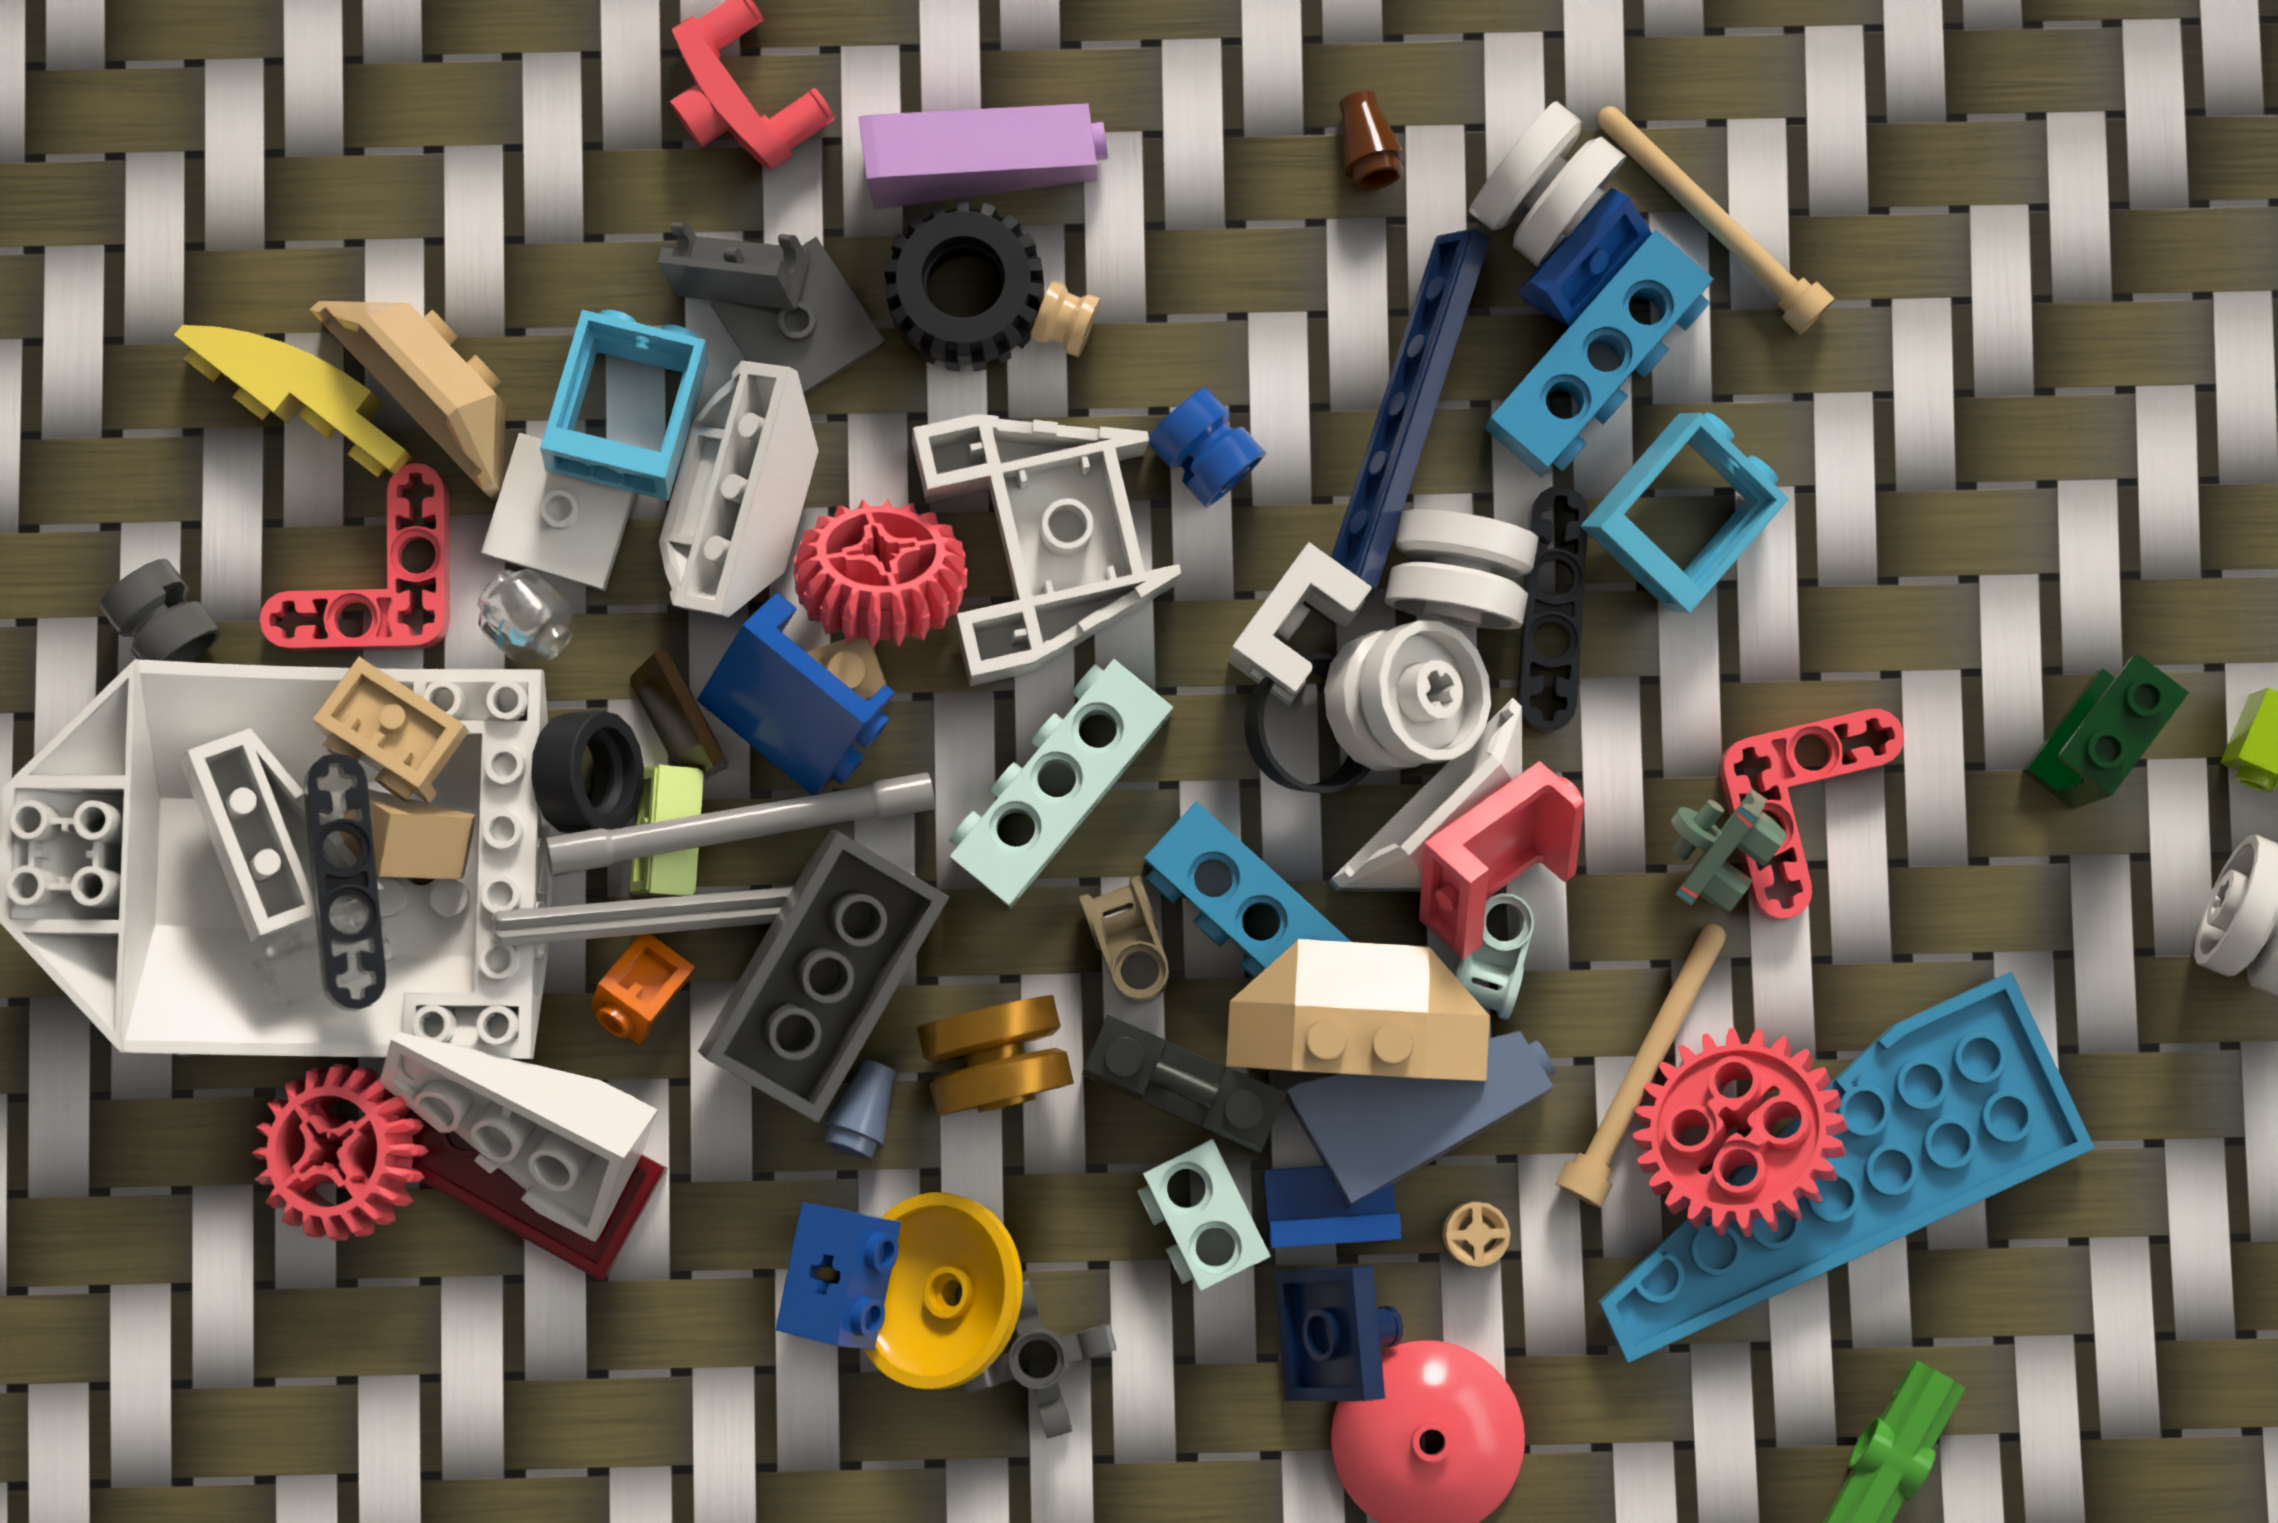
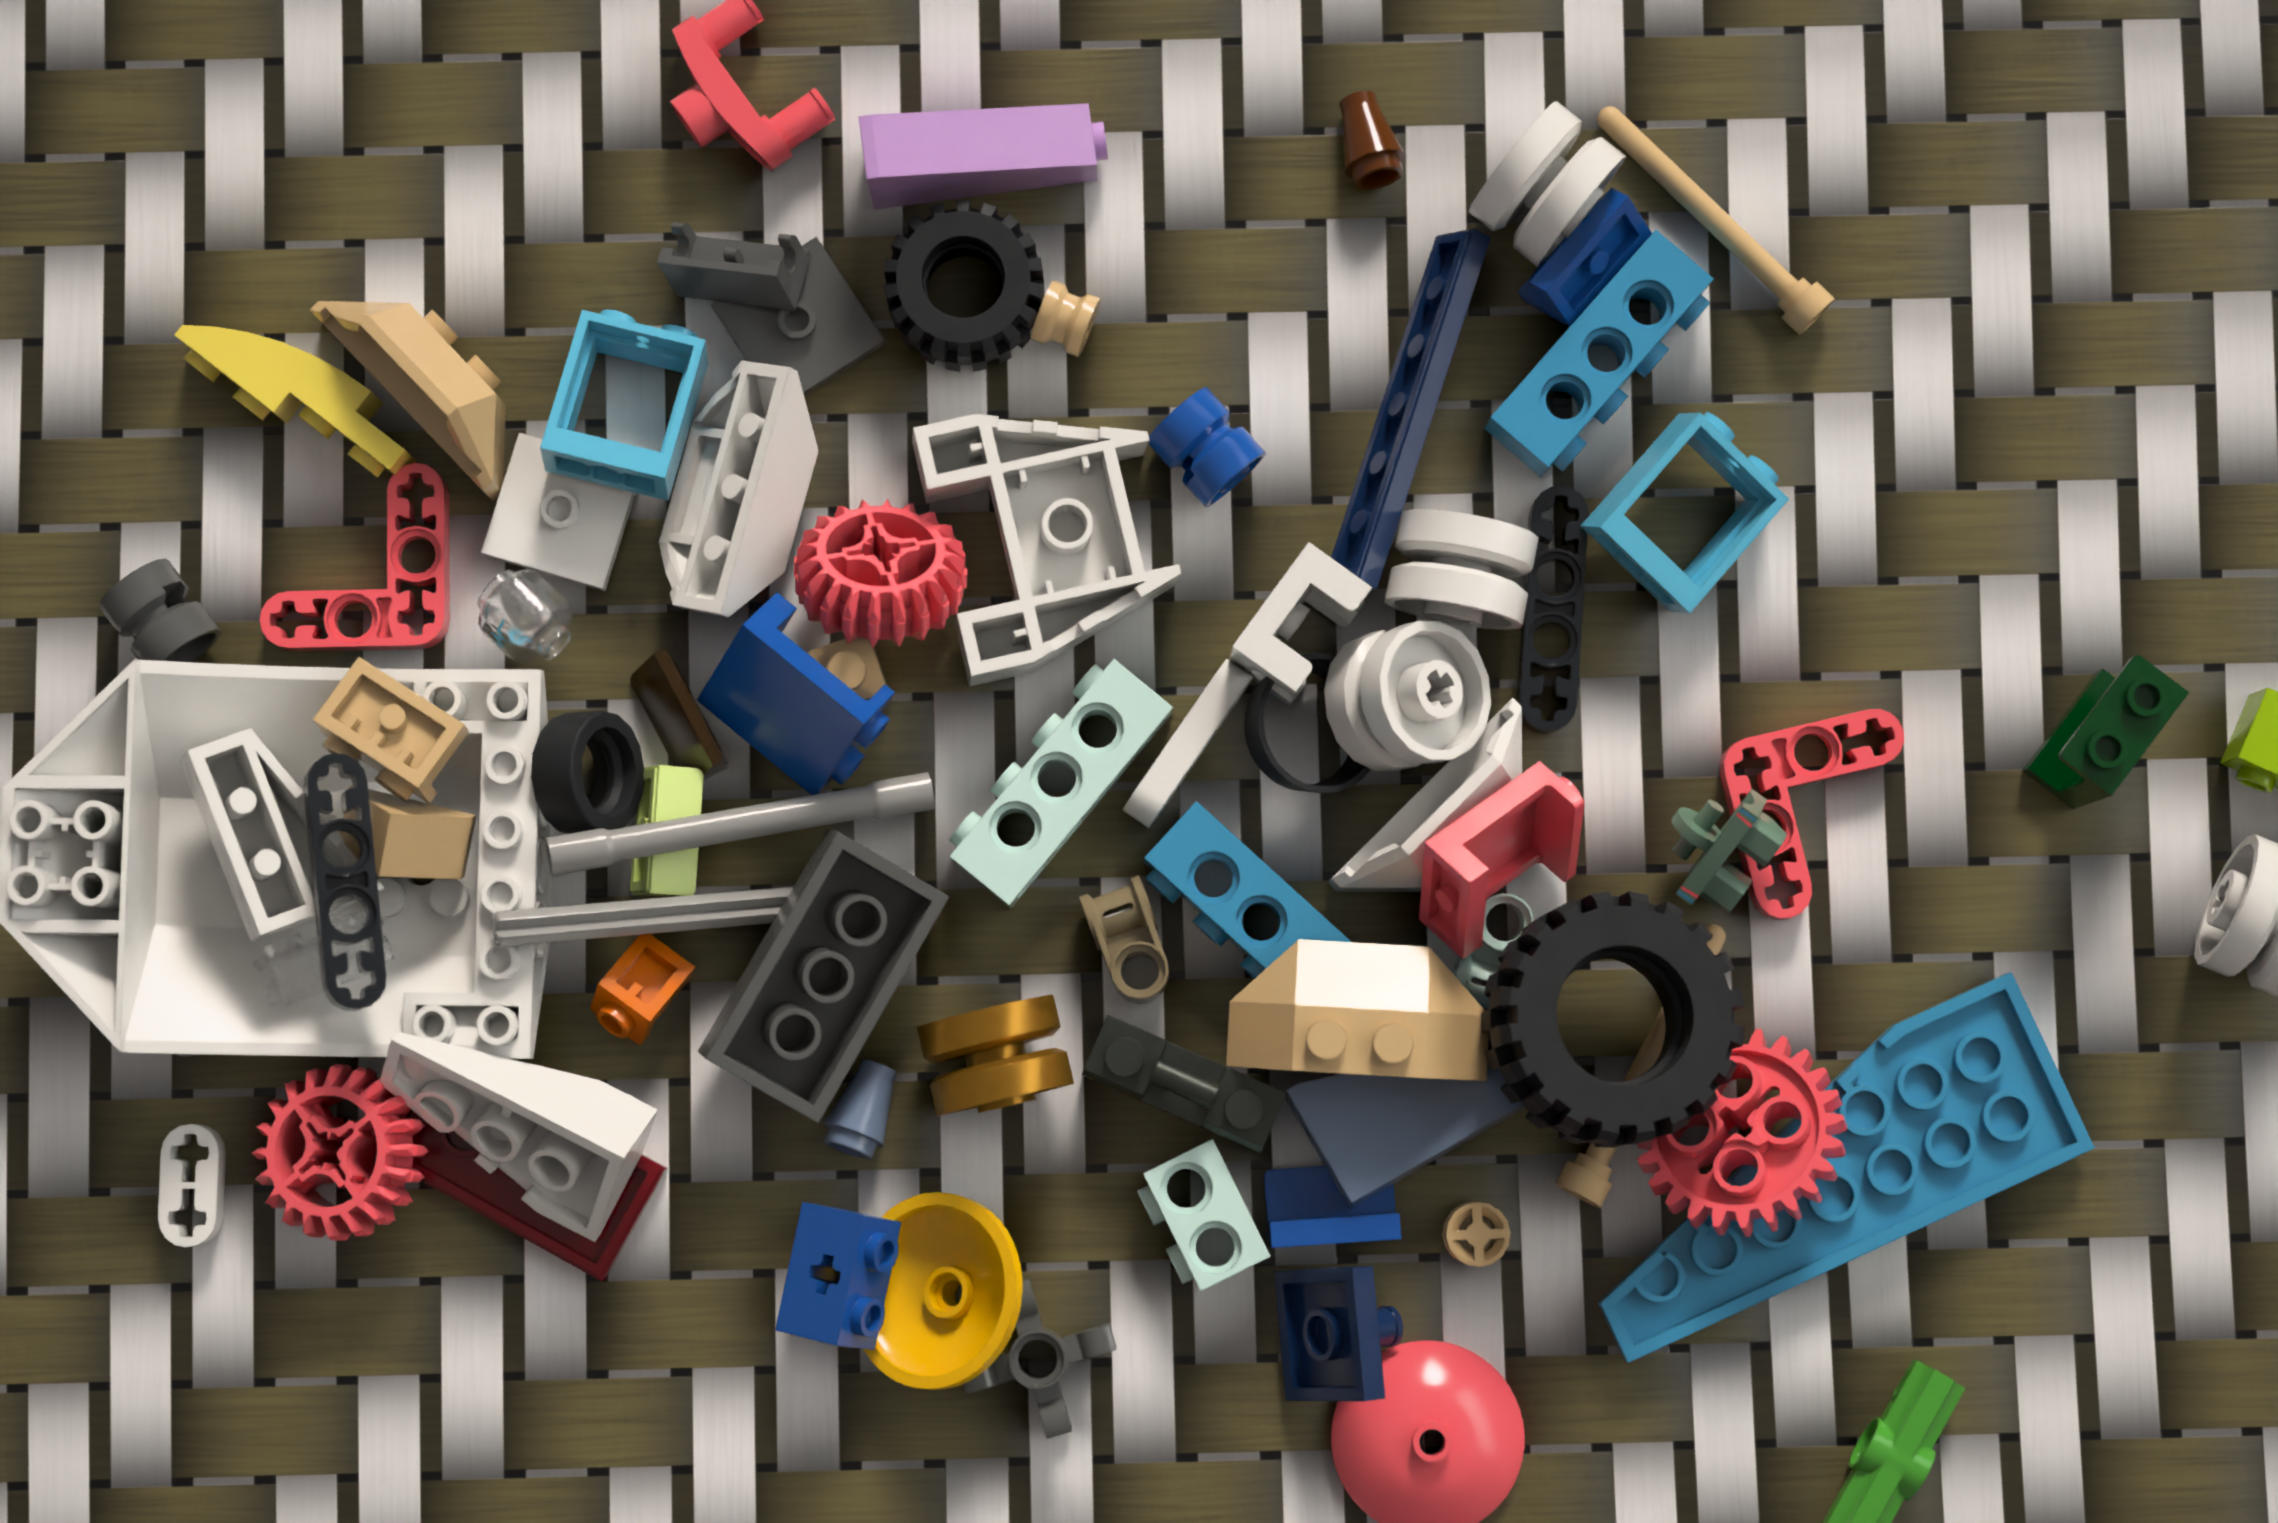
none -> white beam [158,1124,226,1247]
none -> white beam [1123,659,1253,828]
none -> black tyre [1481,891,1745,1147]

